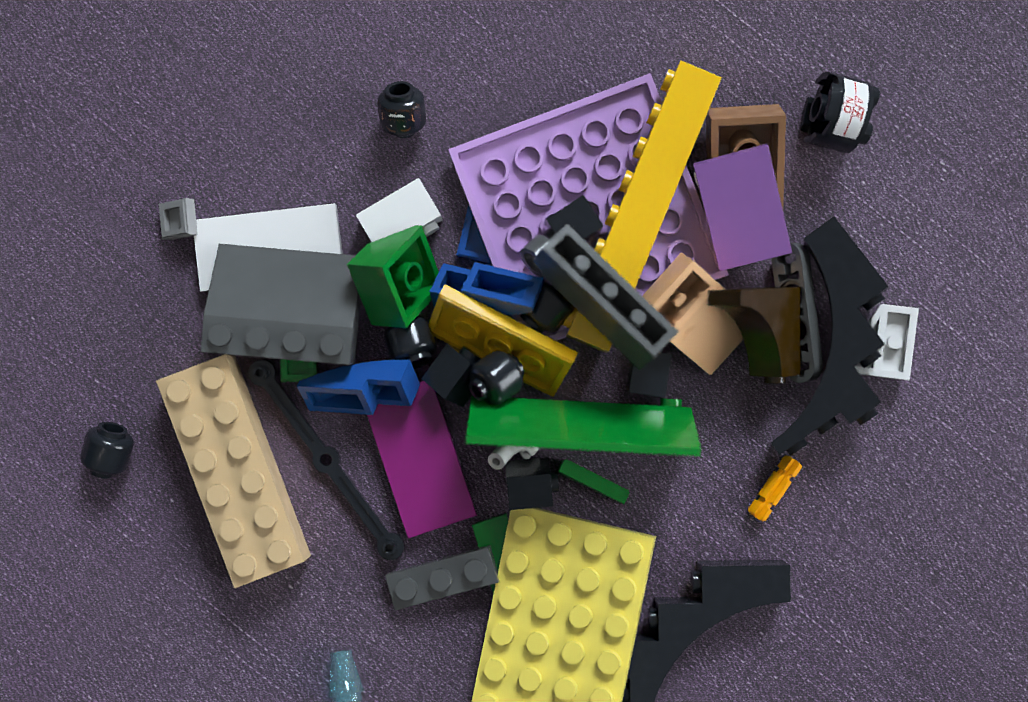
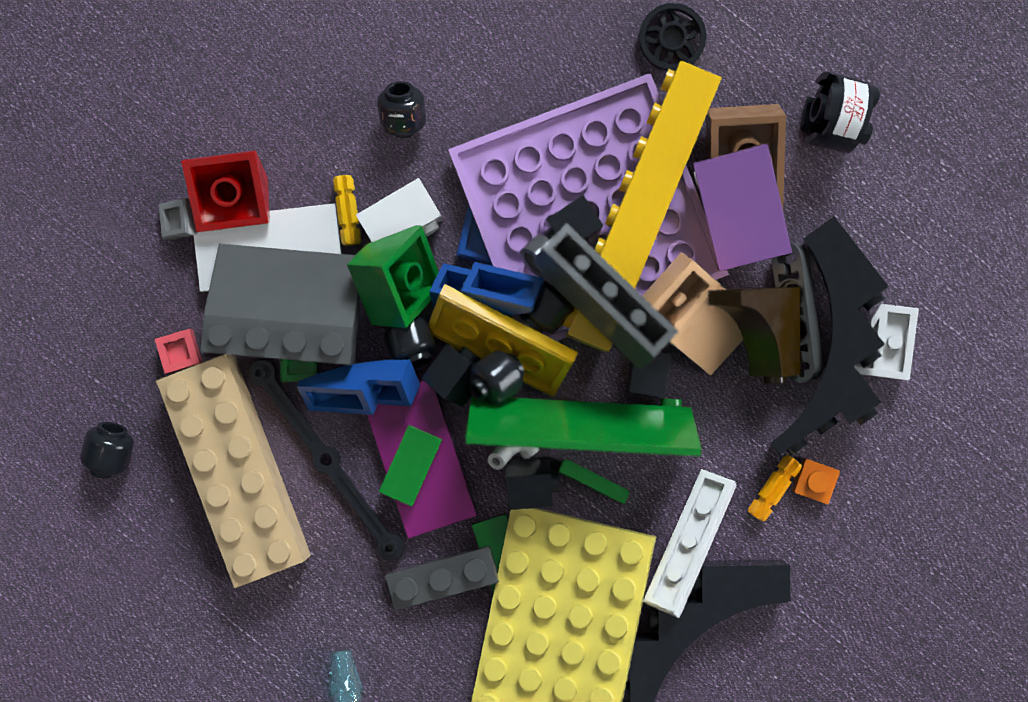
none -> coral plate [155,329,203,374]
none -> red slope [181,150,270,232]
none -> yellow axle [333,175,361,246]
none -> green tile [379,425,443,507]
none -> black wheel [639,3,707,71]
none -> white tile [643,469,737,618]
none -> orange plate [791,458,840,505]

